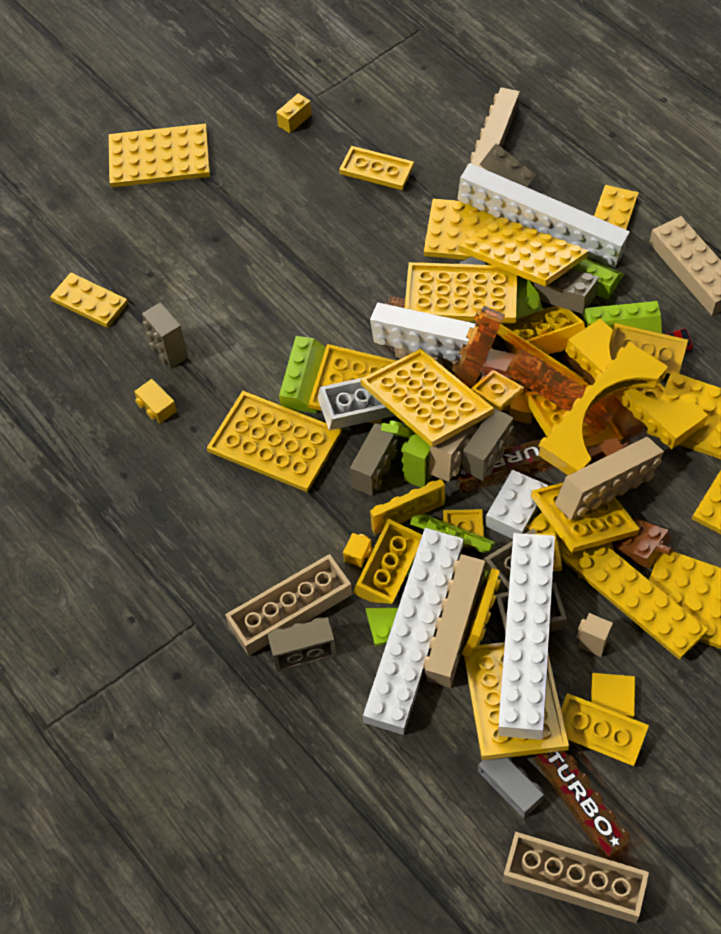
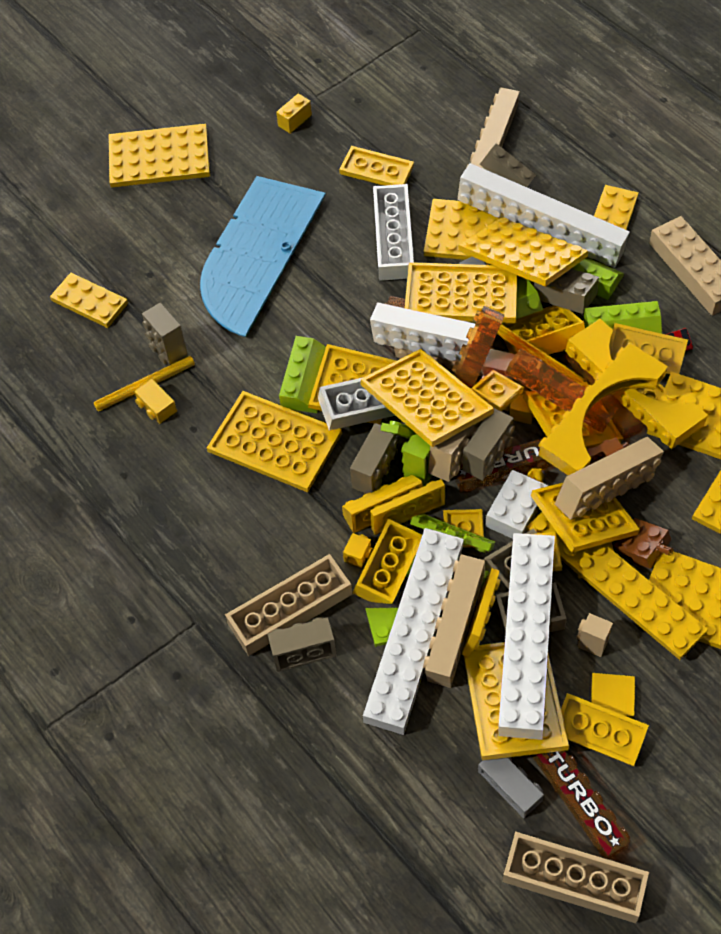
none -> yellow axle [94,356,195,411]
none -> dark azure door [200,176,326,337]
none -> yellow slope [342,475,423,533]
none -> white brick [373,184,414,280]
none -> yellow plate [527,468,544,483]

